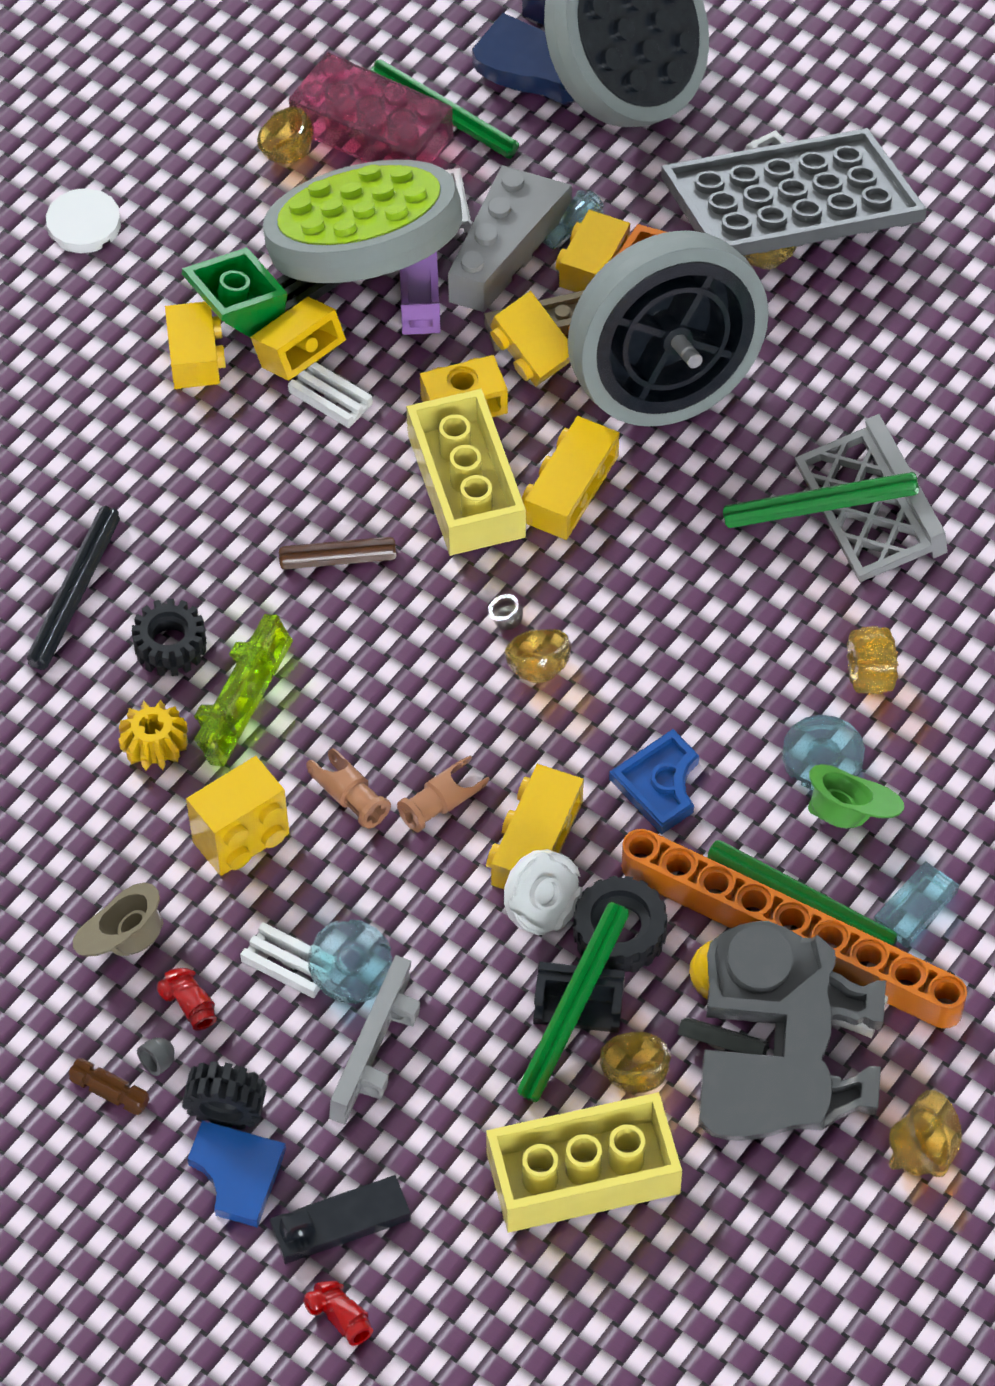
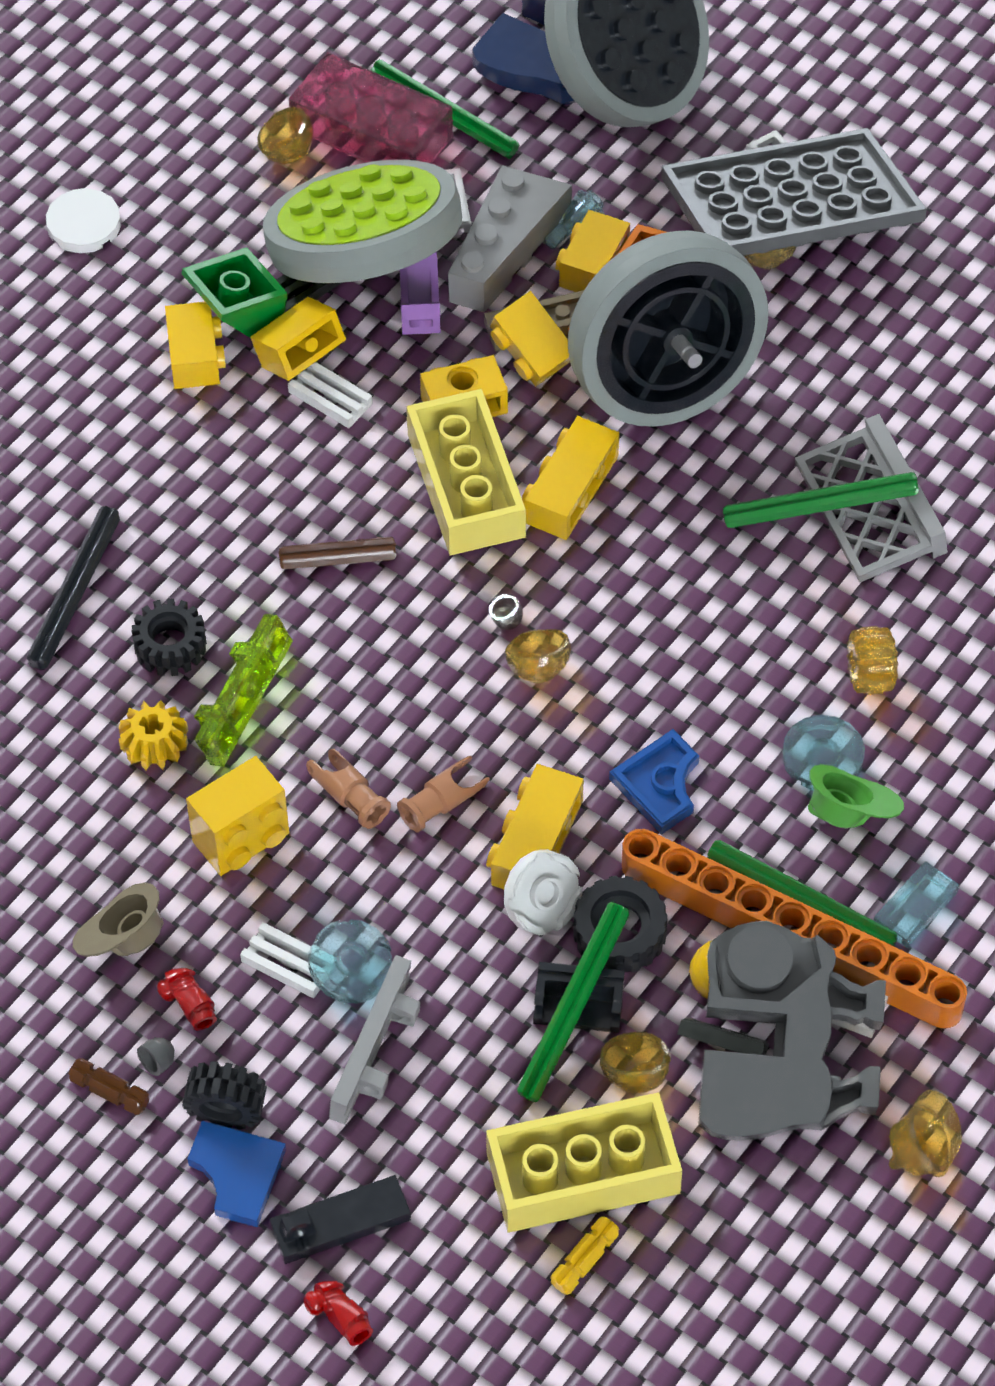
none -> yellow axle [551,1216,619,1295]

